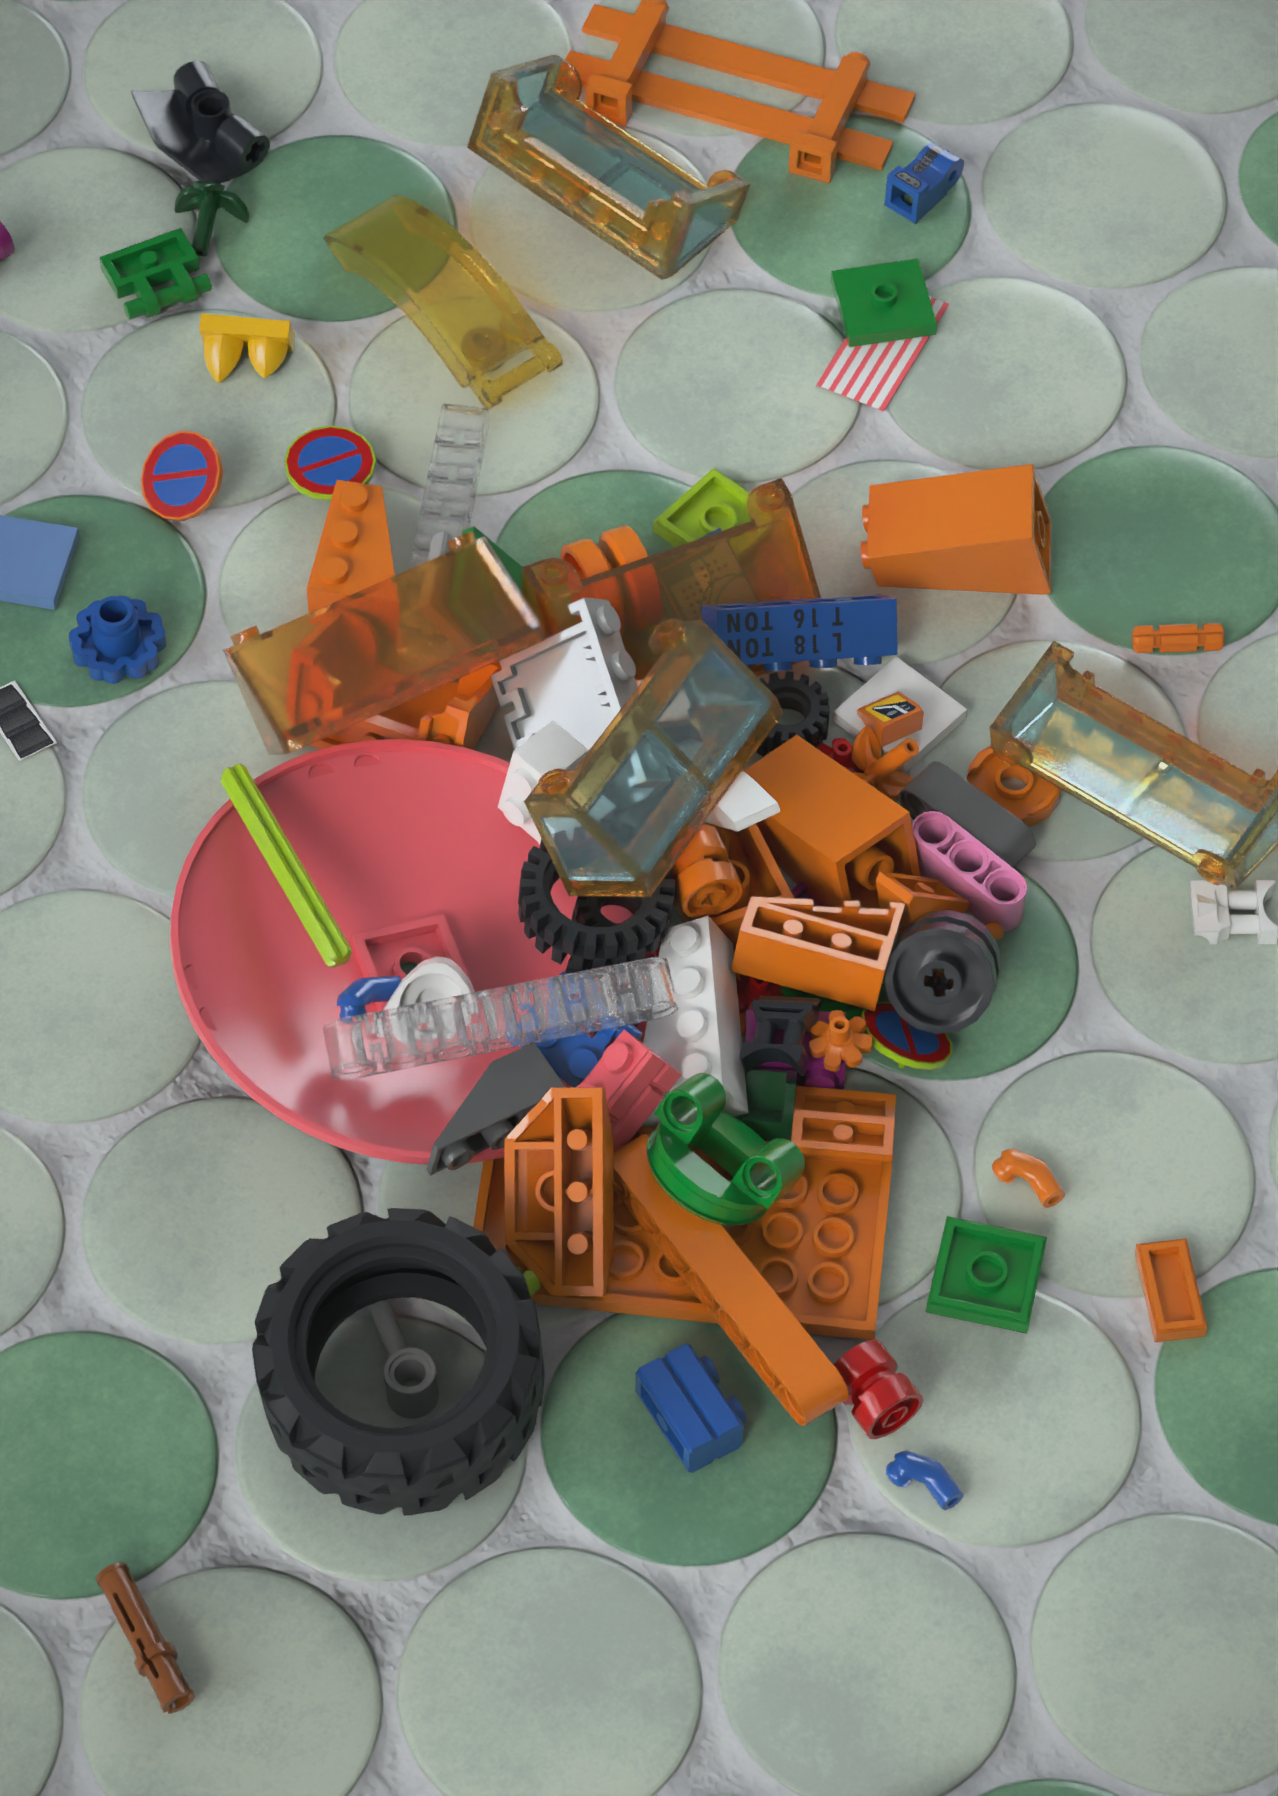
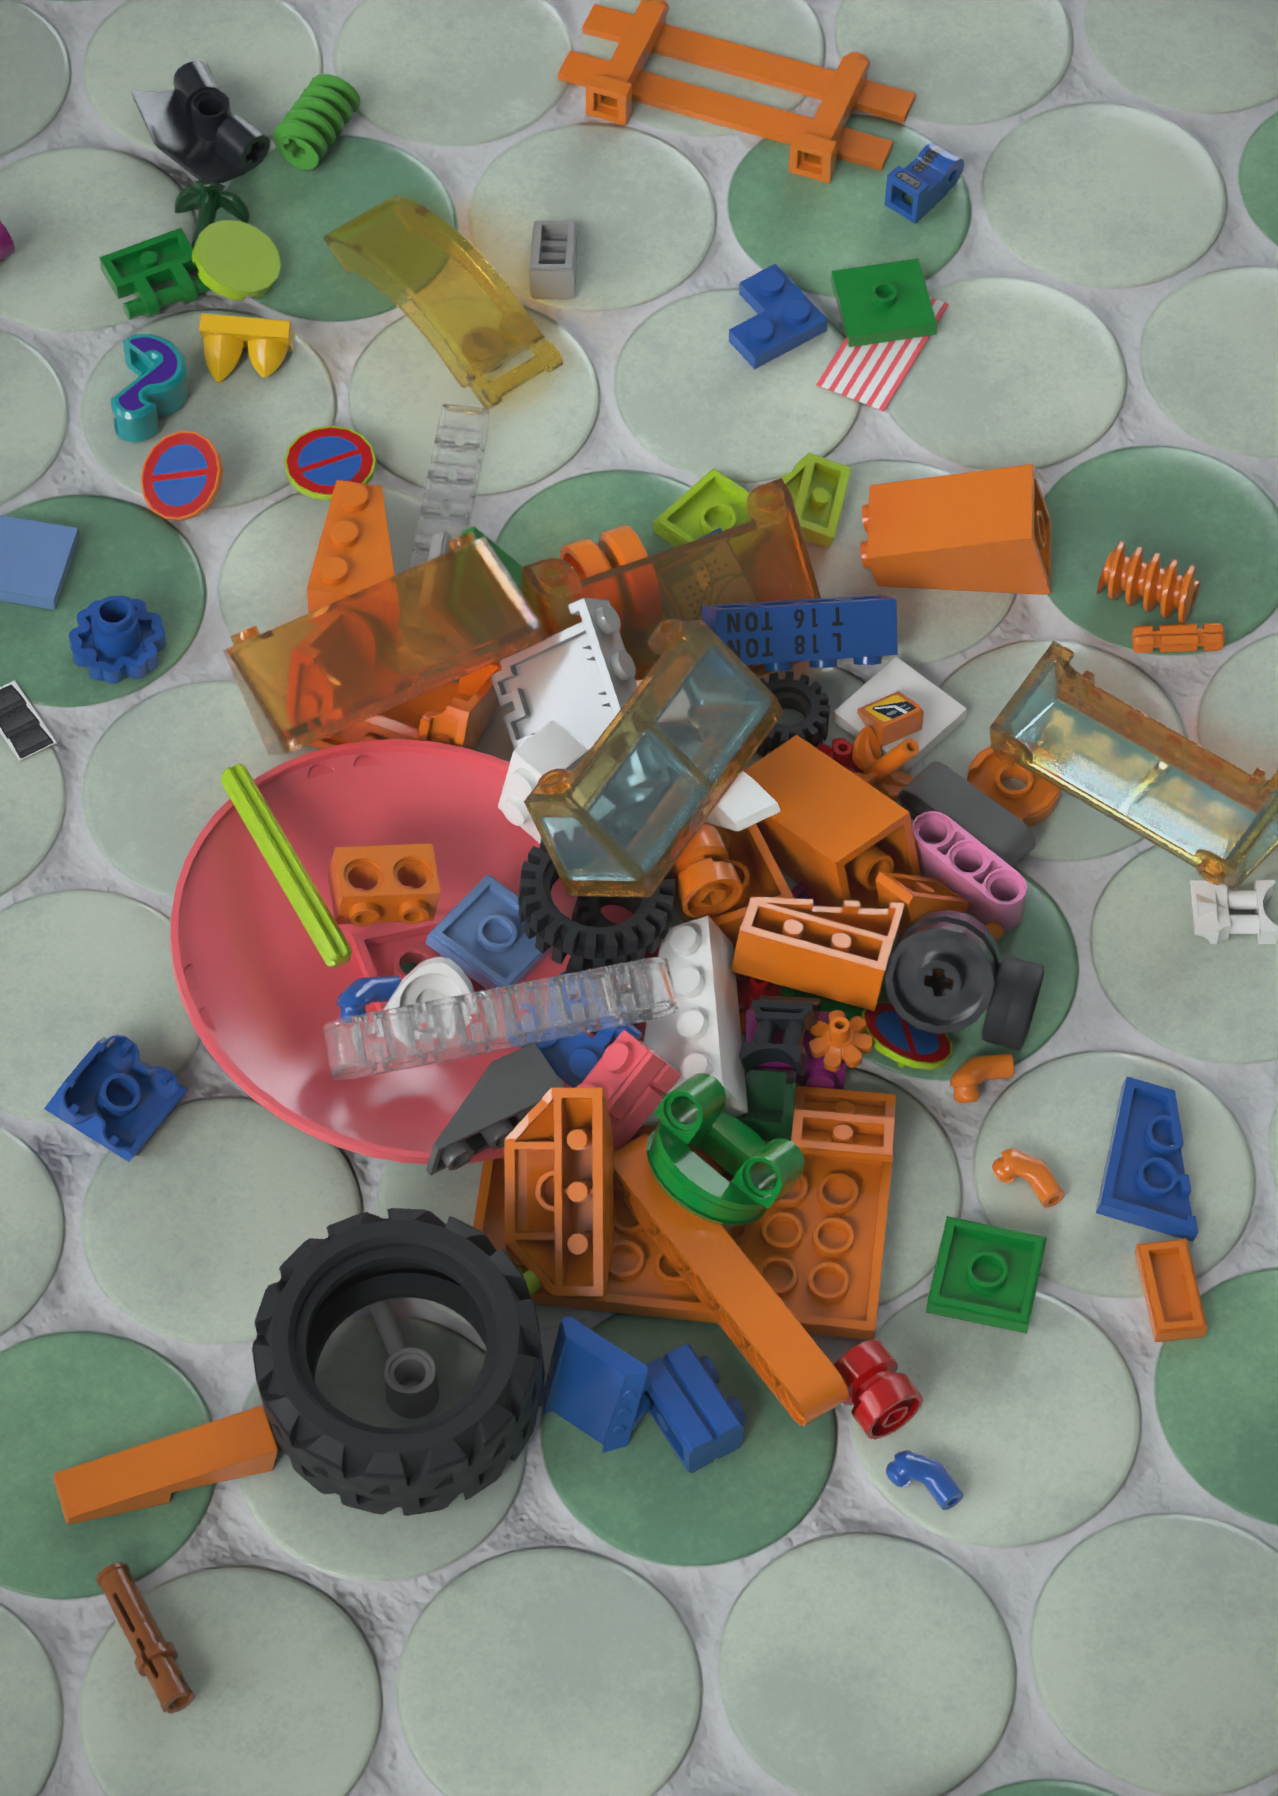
clear orange windscreen [467,54,751,280] -> none
none -> blue slope [44,1035,189,1162]
none -> orange slope [53,1405,278,1525]
none -> teal animal [111,334,190,443]
none -> lime tile [192,220,281,301]
none -> bright green piece [273,74,361,170]
none -> orange brick [328,843,441,927]
none -> medium blue tile [425,874,553,1001]
none -> light grey slope [529,220,578,299]
none -> blue slope [543,1316,651,1453]
none -> blue plate [729,263,828,370]
none -> lime wing [746,452,851,548]
none -> orange arm [950,1053,1014,1103]
none -> black tyre [982,956,1044,1050]
none -> orange piece [1096,540,1201,624]
none -> blue wing [1096,1076,1198,1242]

